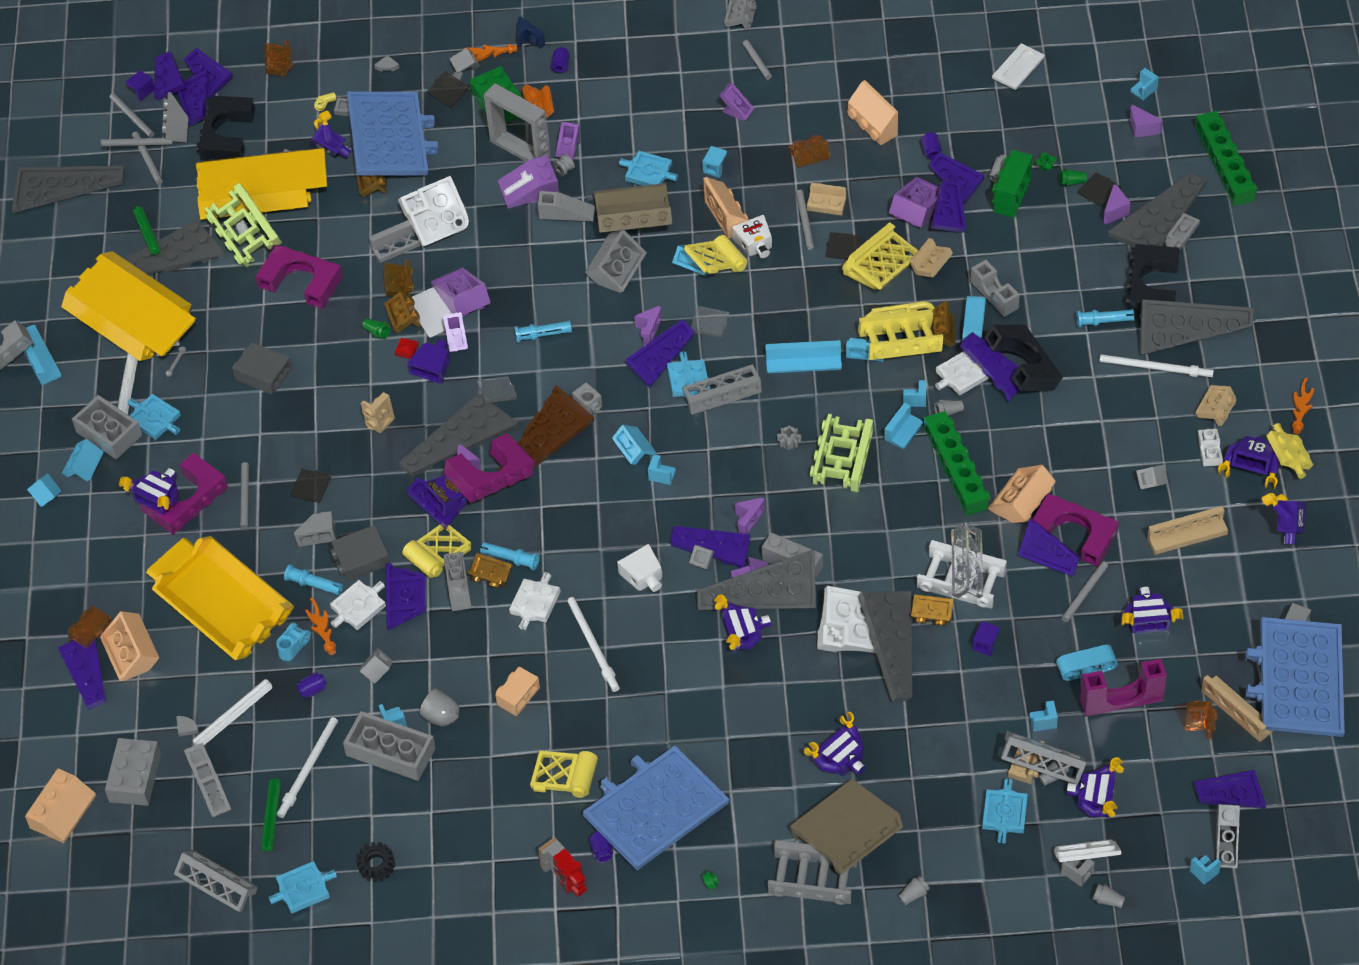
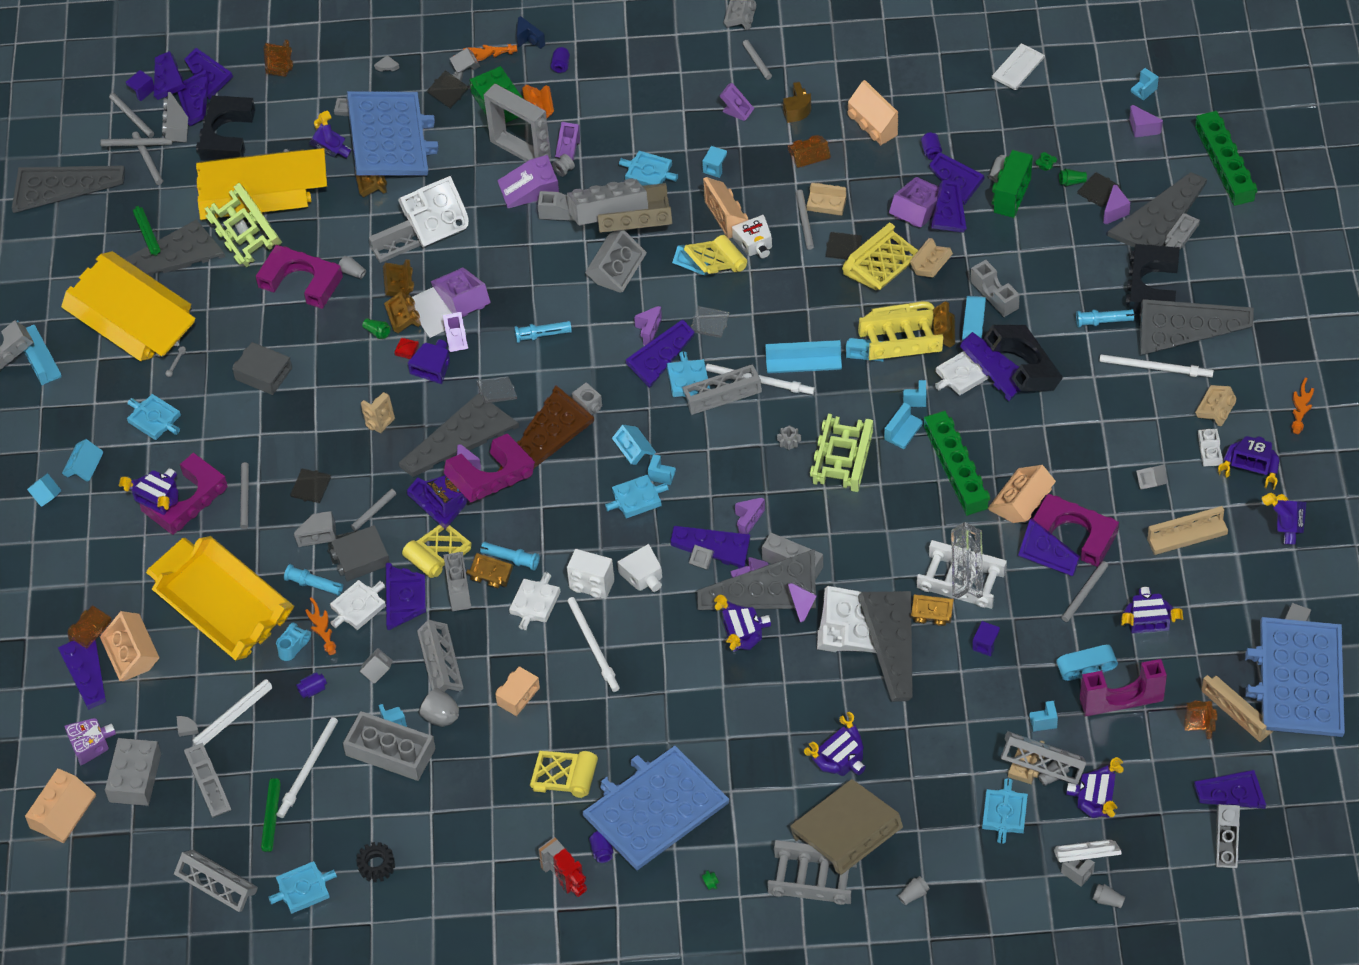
light grey brick [72,395,142,459] -> none
white axle [117,353,138,415] -> none
light yellow arm [314,92,336,111] -> none
light grey cone [934,400,964,416] -> none
medium azure panel [1190,855,1221,885] -> none
light yellow plate [1266,423,1313,479] -> none
none -> medium lavender torso [64,718,116,766]
none -> light grey cone [339,256,366,279]
none -> light grey bar [351,489,396,531]
none -> light grey fence [417,620,463,692]
none -> light grey brick [567,179,648,225]
none -> white brick [567,549,614,599]
none -> medium azure plate [605,475,669,518]
none -> white bar [706,364,815,395]
none -> pearl gold brick [783,82,811,123]
none -> medium lavender slope [788,582,817,622]

